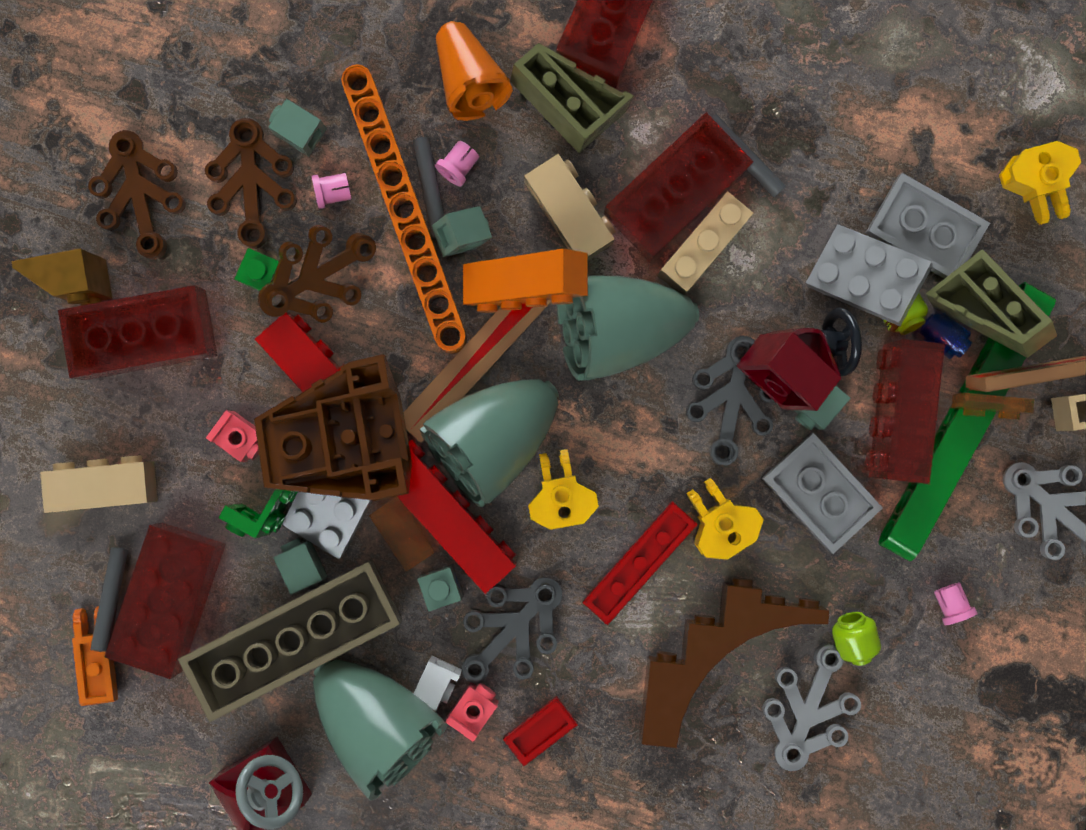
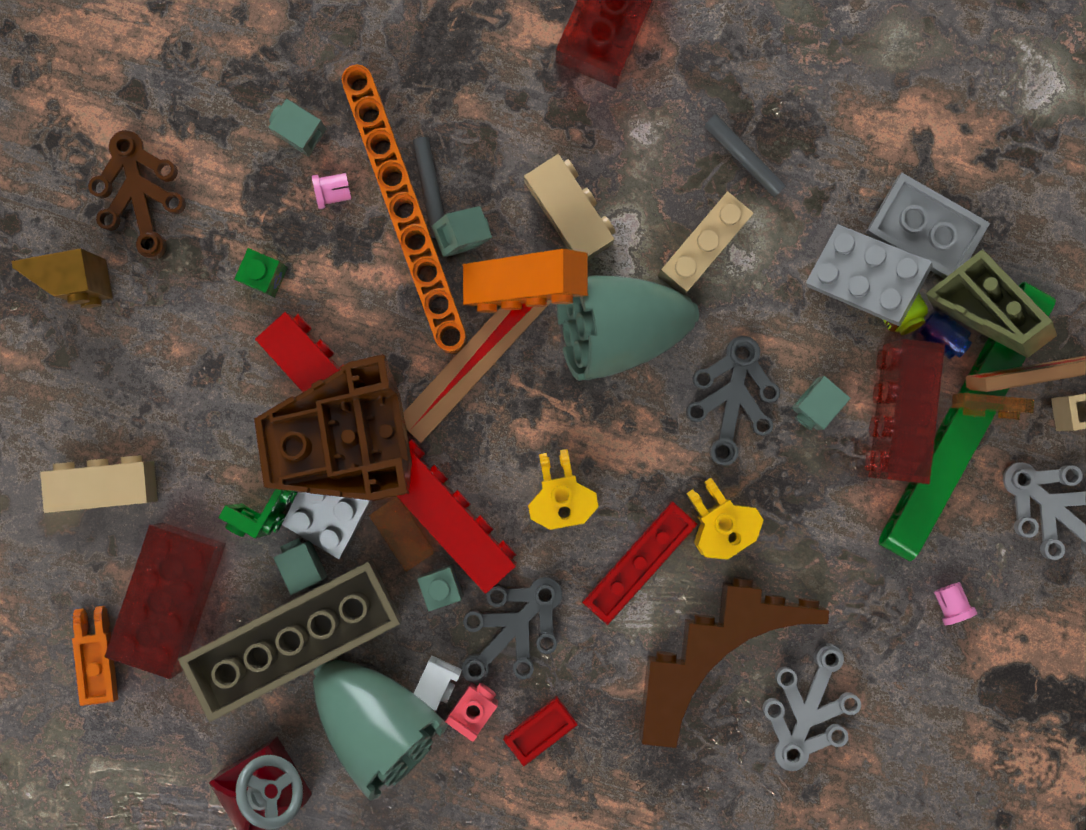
clear red brick [58,285,217,380] -> none
dark grey piece [90,547,128,652] -> none
reddish brown plant [205,118,297,249] -> none
coral brick [206,410,259,462] -> none
reddish brown plant [258,225,376,323] -> none
sand green cylinder [420,379,559,507] -> none
bright pink bush [435,141,479,187] -> none
orange cone [436,21,513,121] -> none
olive wedge [510,43,634,153] -> none
clear red brick [604,112,754,263] -> none
dark red piece [736,308,862,411] -> none
light grey plate [761,433,883,554] -> none
lime head [832,612,881,666] -> none
yellow hinge [999,141,1081,225] -> none

